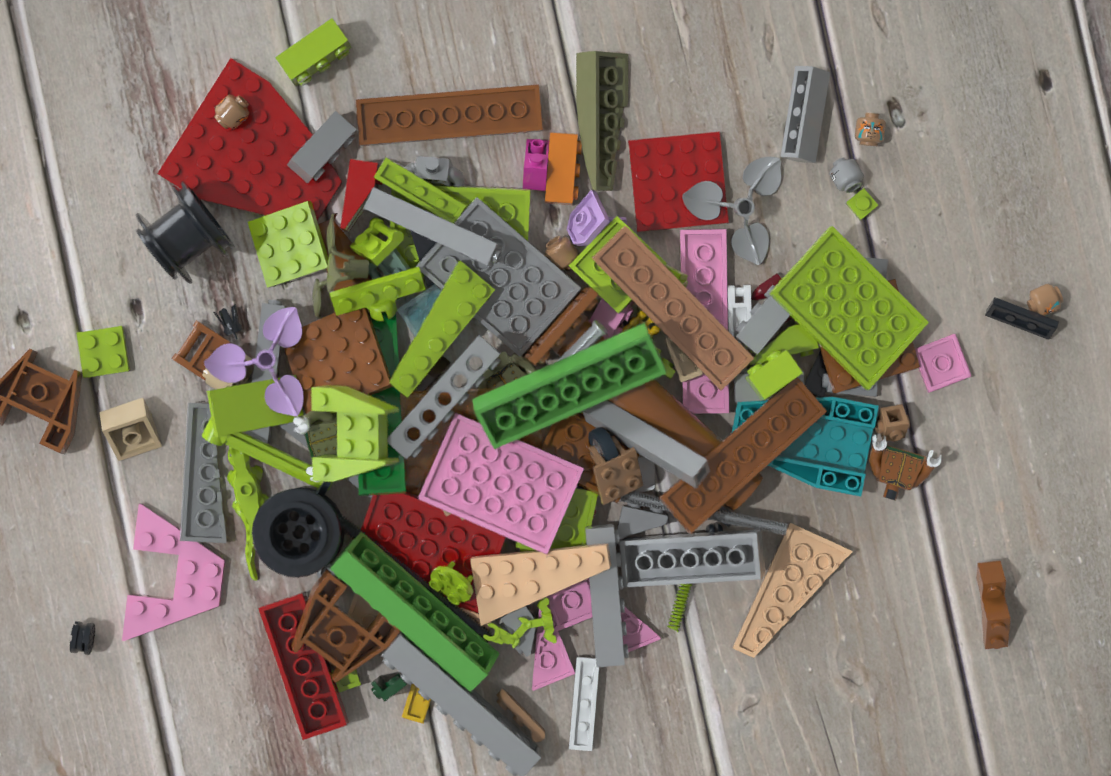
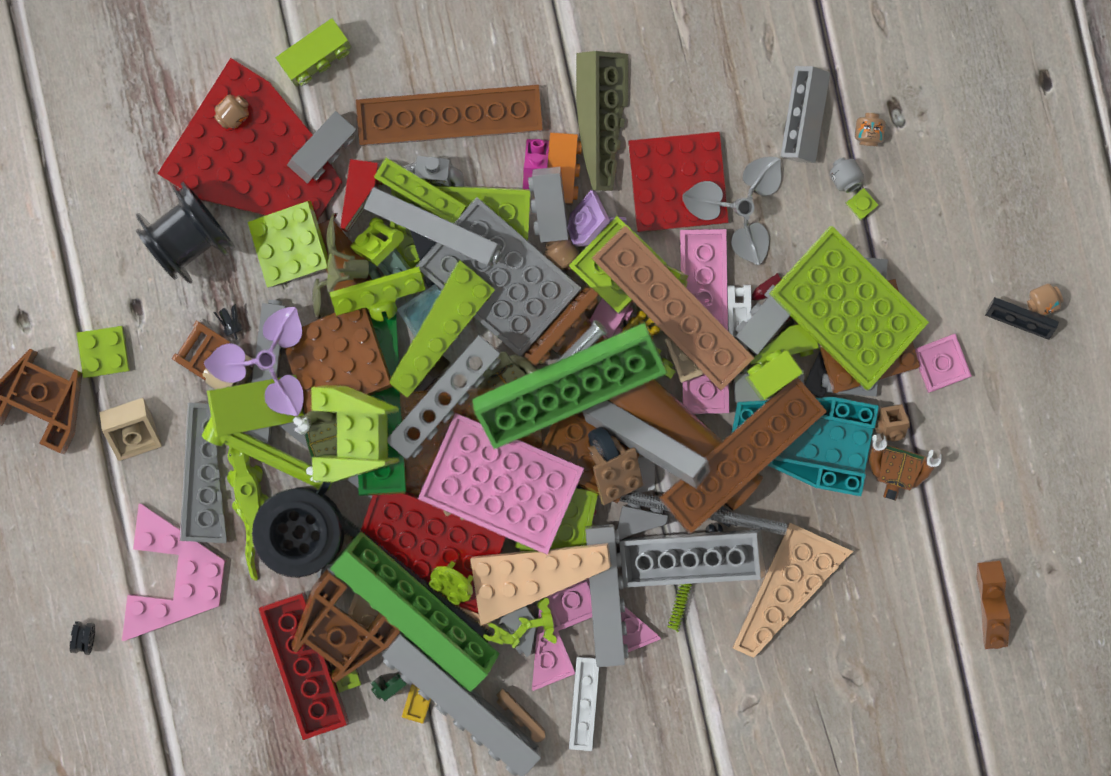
none -> light grey brick [528,167,569,242]

